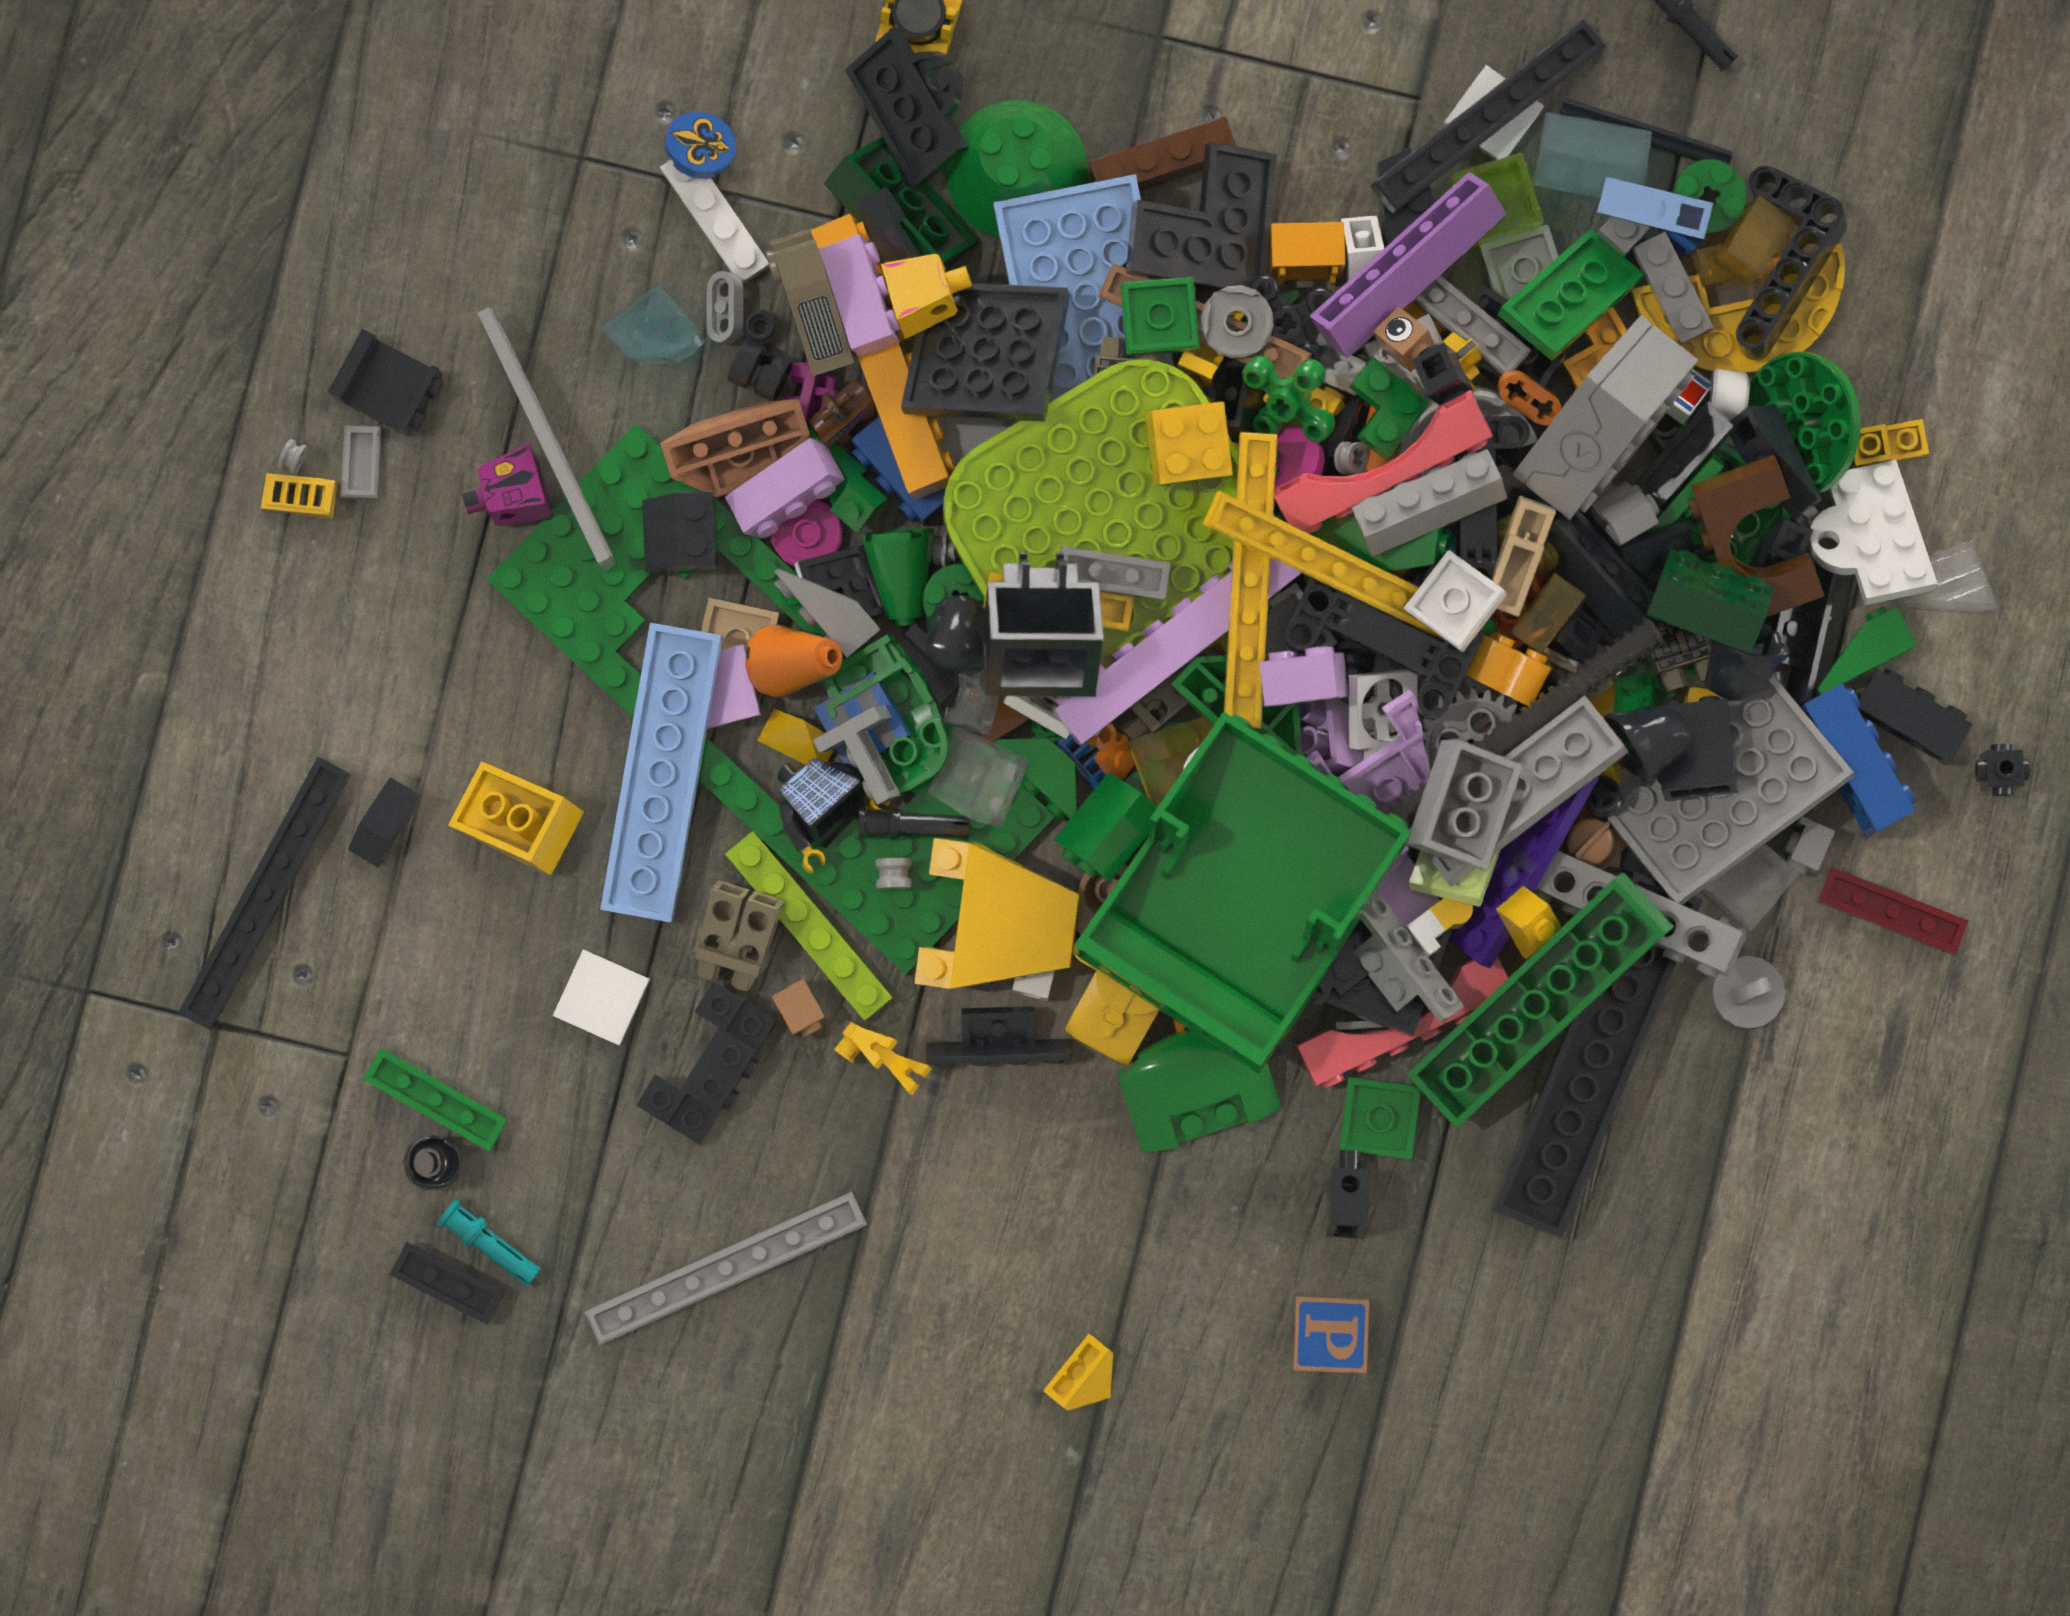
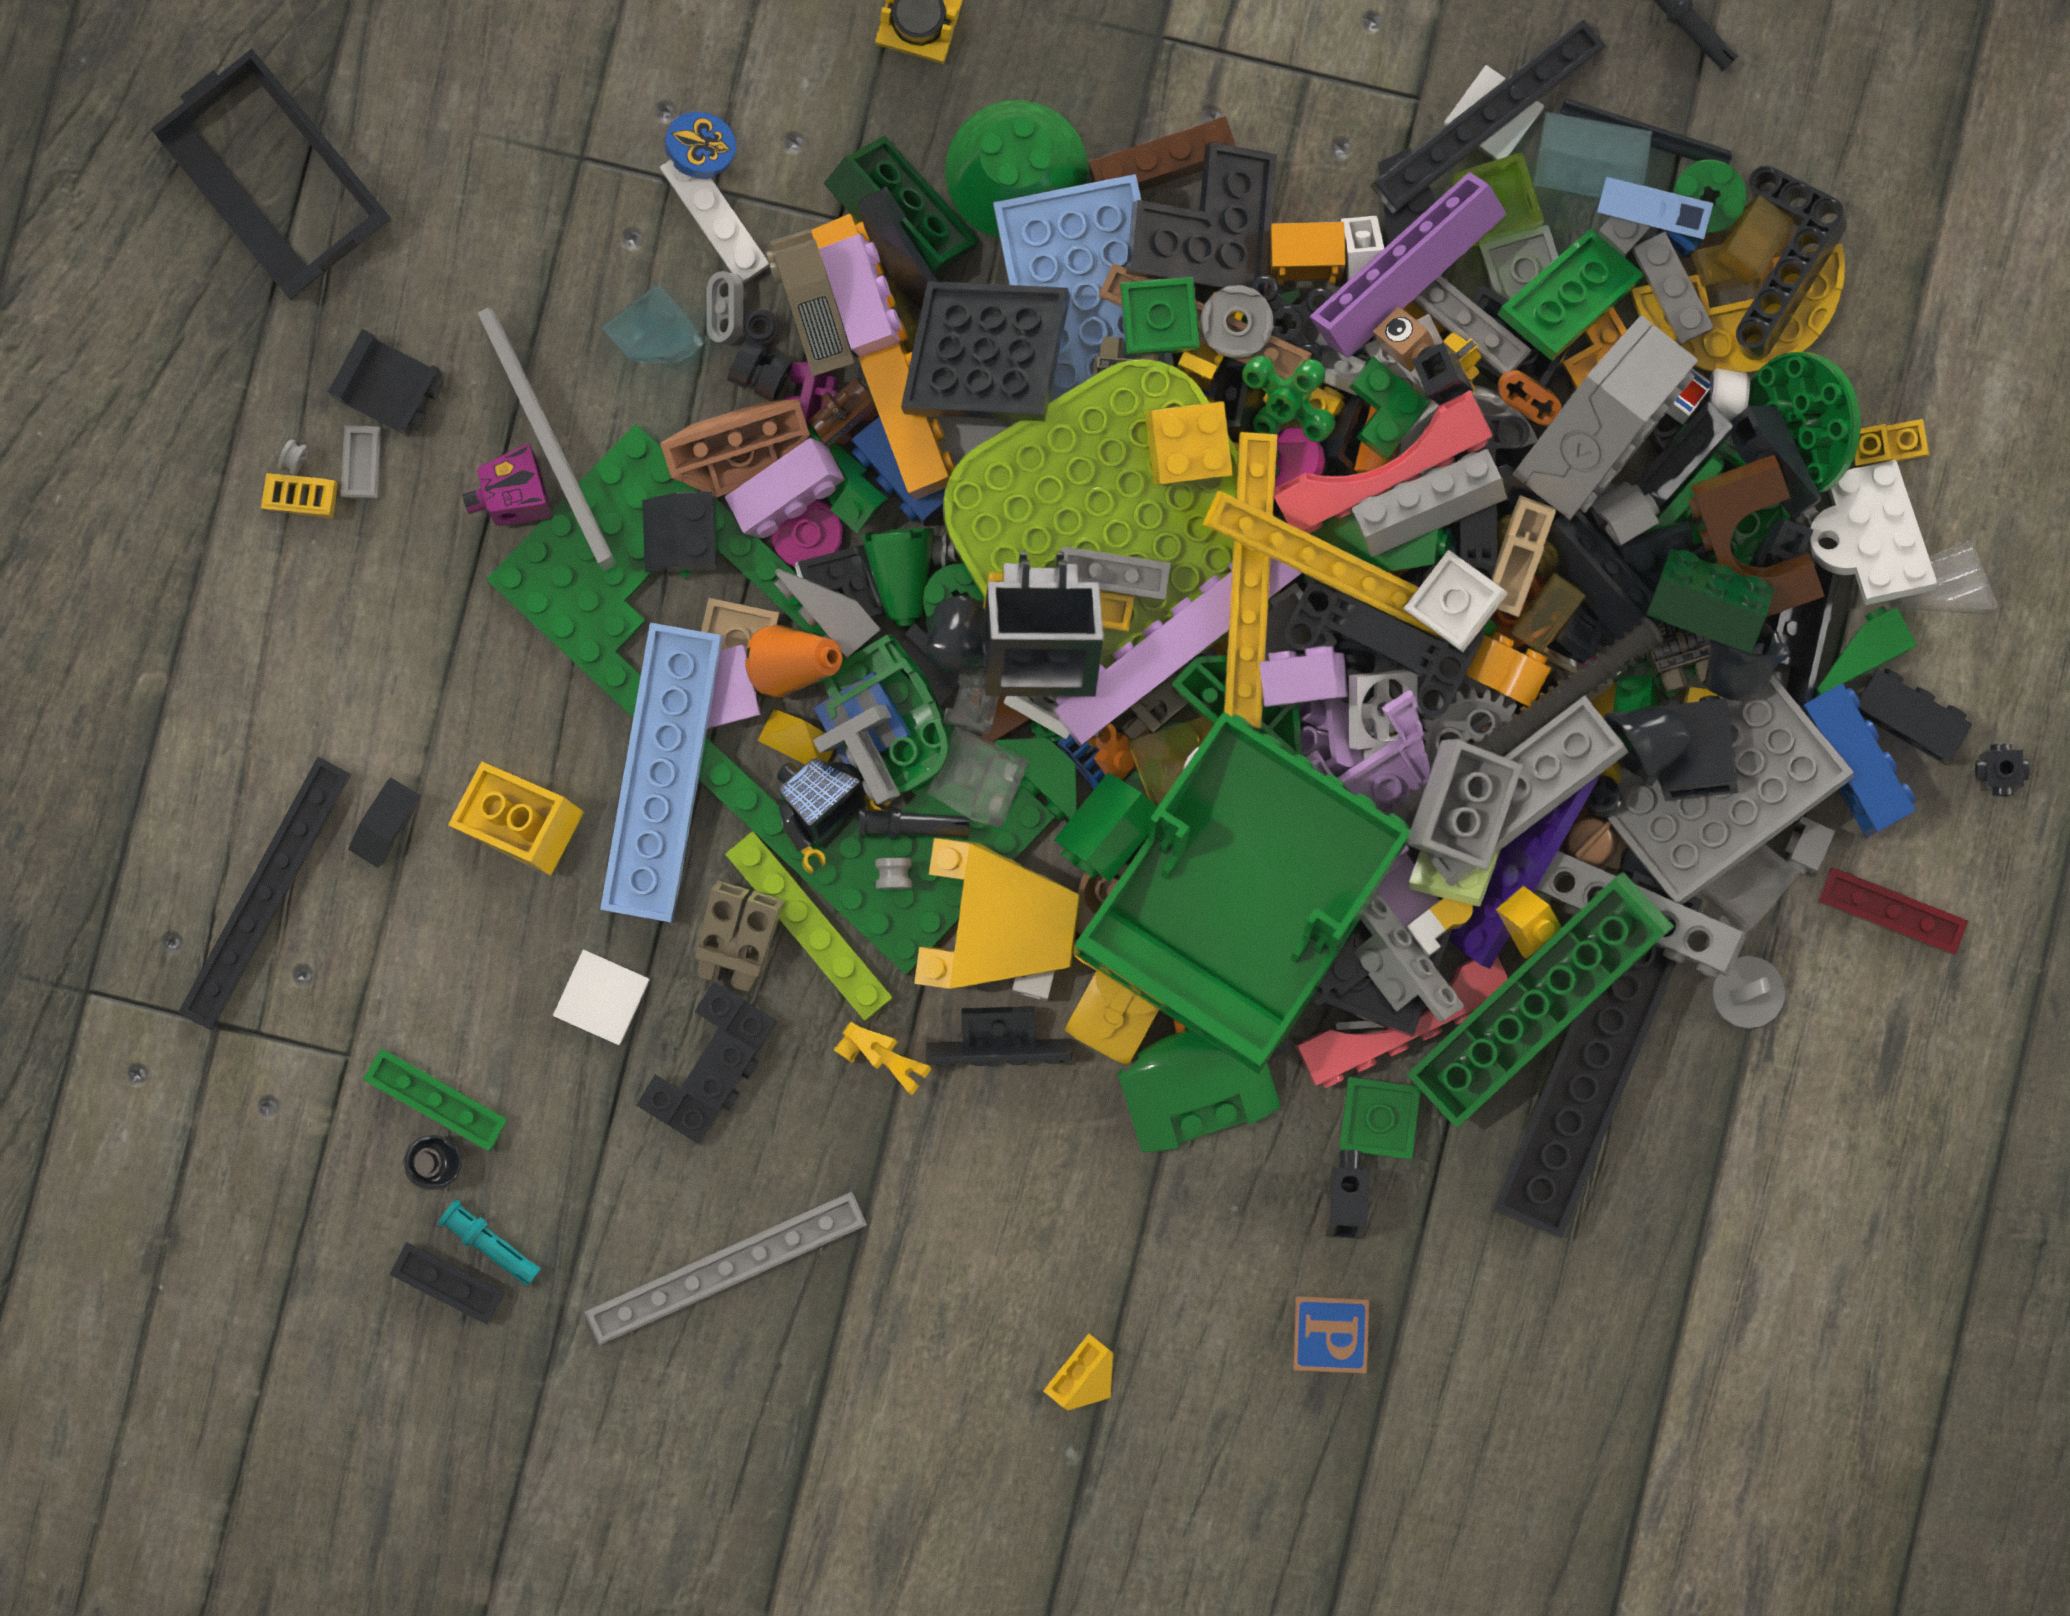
medium nougat brick [772,979,826,1038] -> none
black plate [845,28,968,189] -> none
yellow torso [881,254,973,339] -> none
light grey bush [1334,442,1368,475] -> none
none -> black piece [151,48,391,301]

